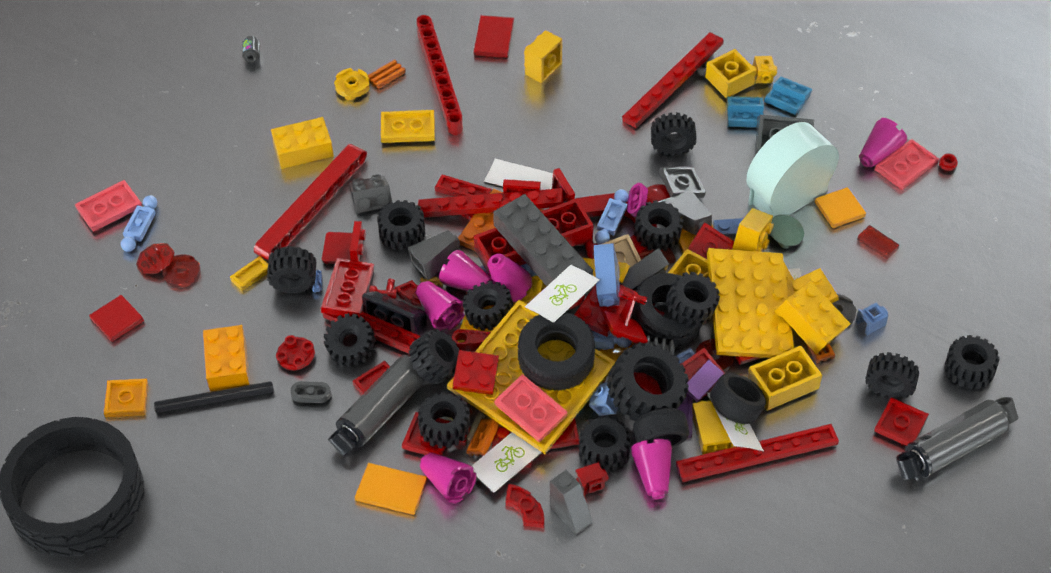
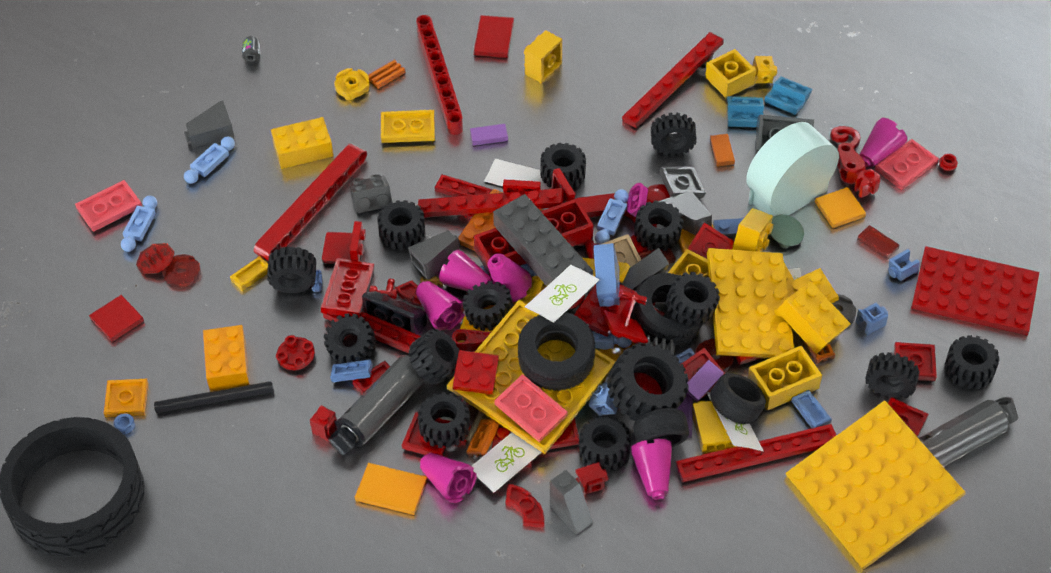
dark grey plate [290,381,331,403] -> none
none -> medium blue tile [113,414,135,434]
none -> dark grey slope [184,101,234,148]
none -> light blue plate [184,136,235,184]
none -> red window [310,405,337,441]
none -> medium blue plate [330,360,373,383]
none -> medium lavender tile [470,124,508,146]
none -> black tyre [540,143,586,189]
none -> orange tile [710,134,735,166]
none -> yellow plate [785,400,966,570]
none -> medium blue plate [791,390,832,428]
none -> red animal [830,126,880,198]
none -> medium blue window [888,249,920,281]
none -> red plate [894,342,937,381]
none -> red plate [911,246,1040,336]

